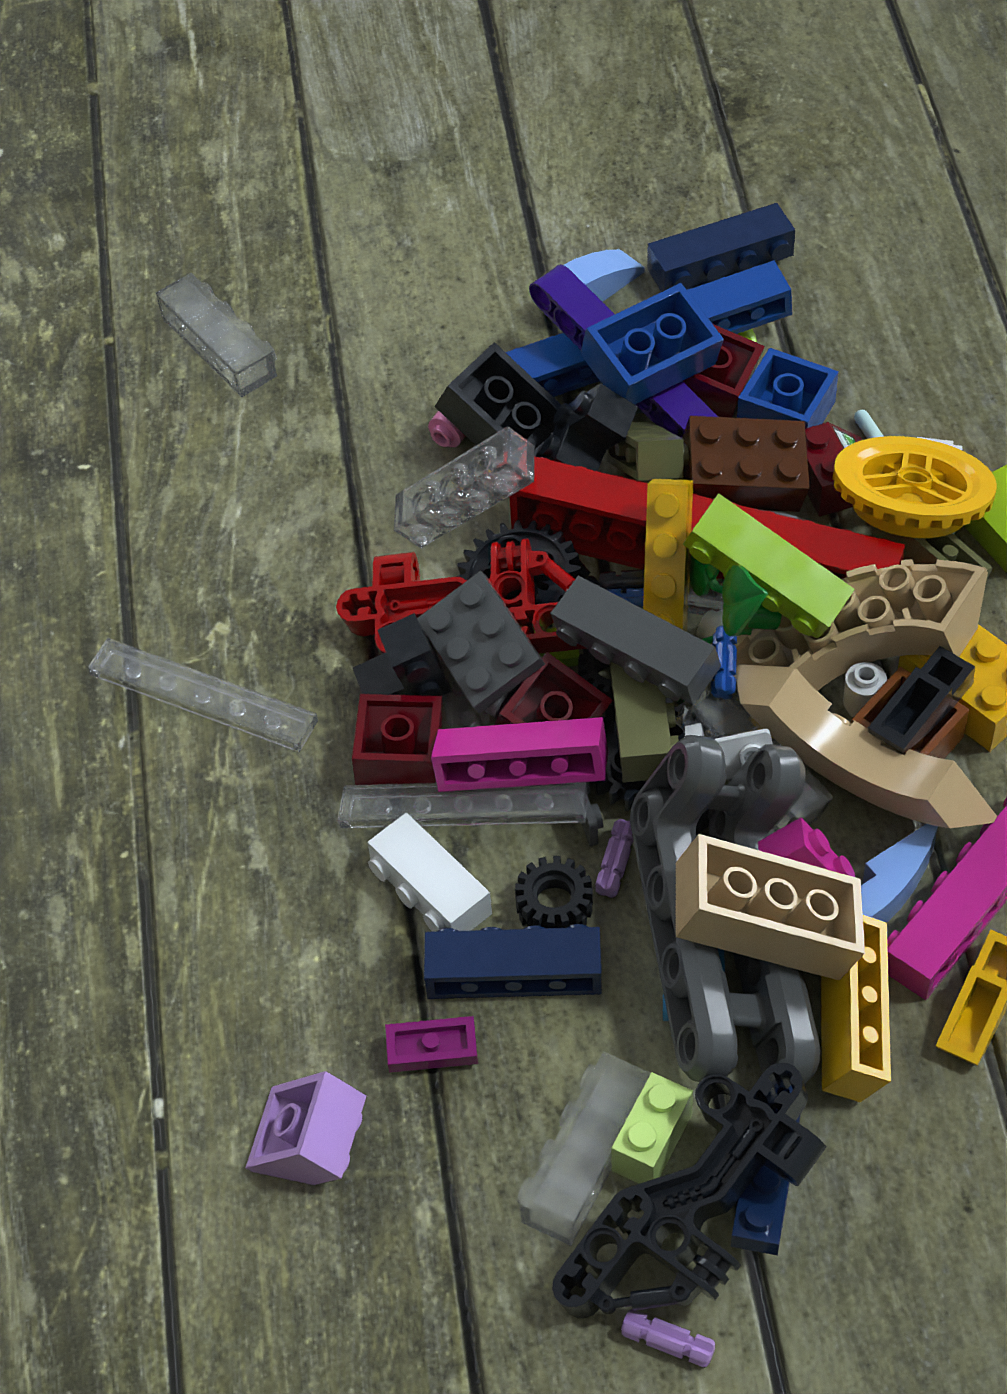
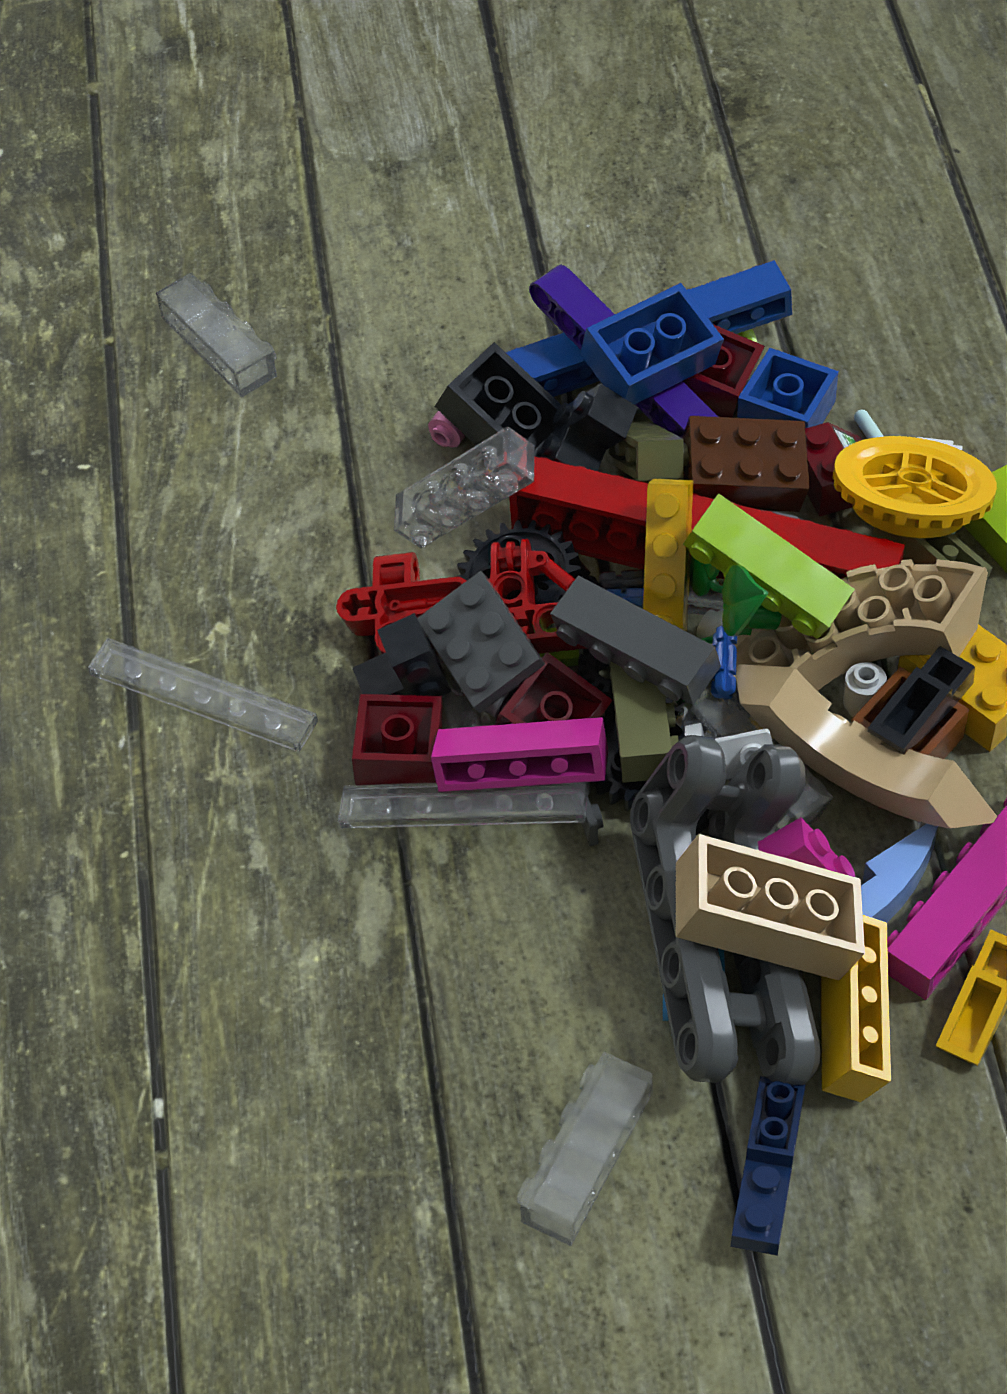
lavender slope [246,1071,366,1185] -> none
white brick [367,812,492,932] -> none
magenta plate [385,1016,478,1073] -> none
dark blue brick [424,924,602,999] -> none
black tyre [515,856,593,928] -> none
black beam [552,1063,826,1318] -> none
light blue slope [564,249,645,302] -> none
lavender axle [595,819,634,898] -> none
yellowish green brick [611,1072,693,1184] -> none
lavender axle [621,1309,715,1367] -> none
dark blue brick [647,203,795,292] -> none

